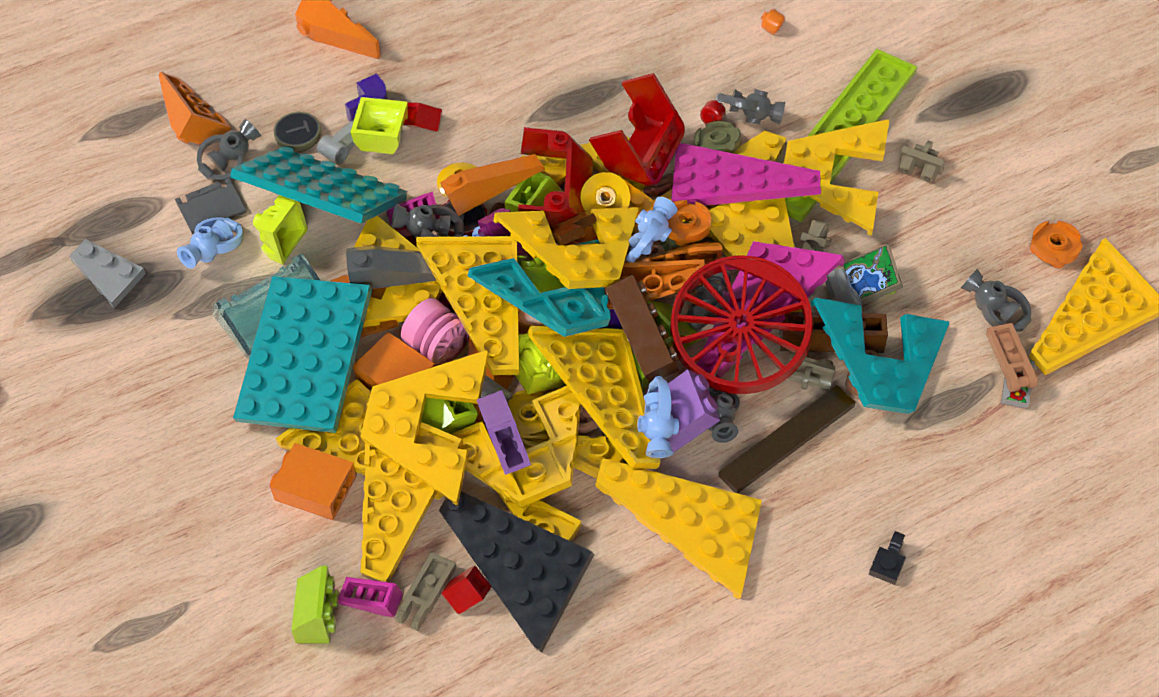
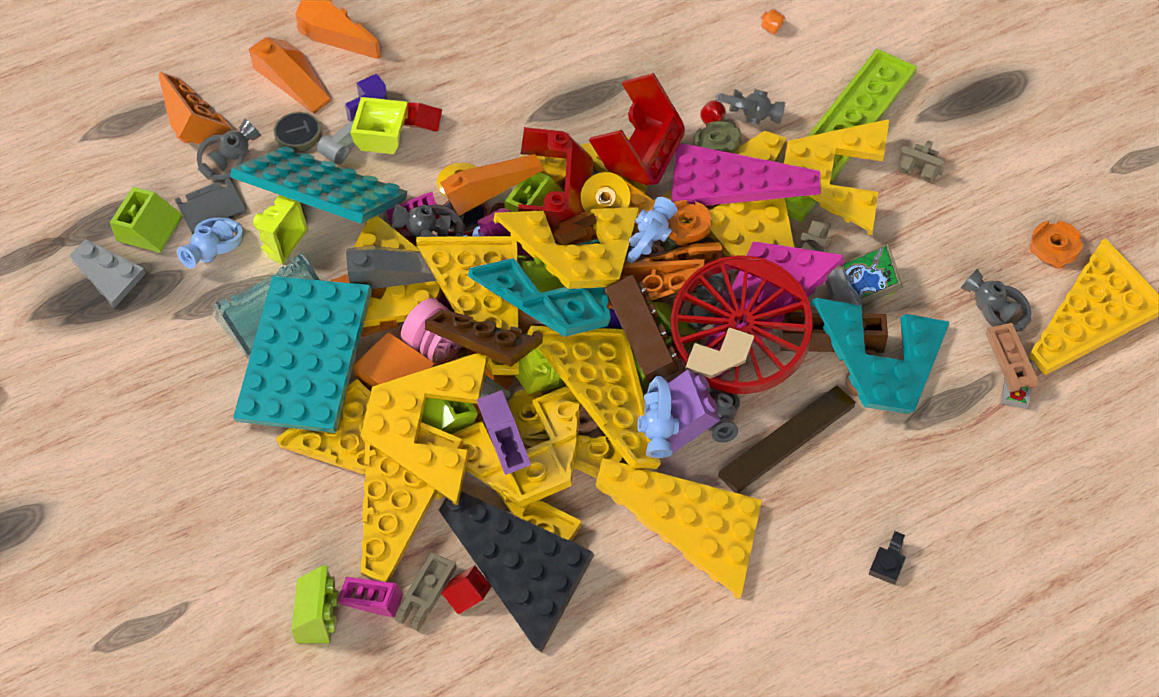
orange brick [270,443,357,520] -> none
copper piece [643,174,674,197] -> none
dark tan hips [787,353,836,391] -> none
none -> lime slope [110,187,183,253]
none -> orange wedge [249,37,331,114]
none -> reddish brown wing [425,309,543,367]
none -> tan tile [686,328,754,378]

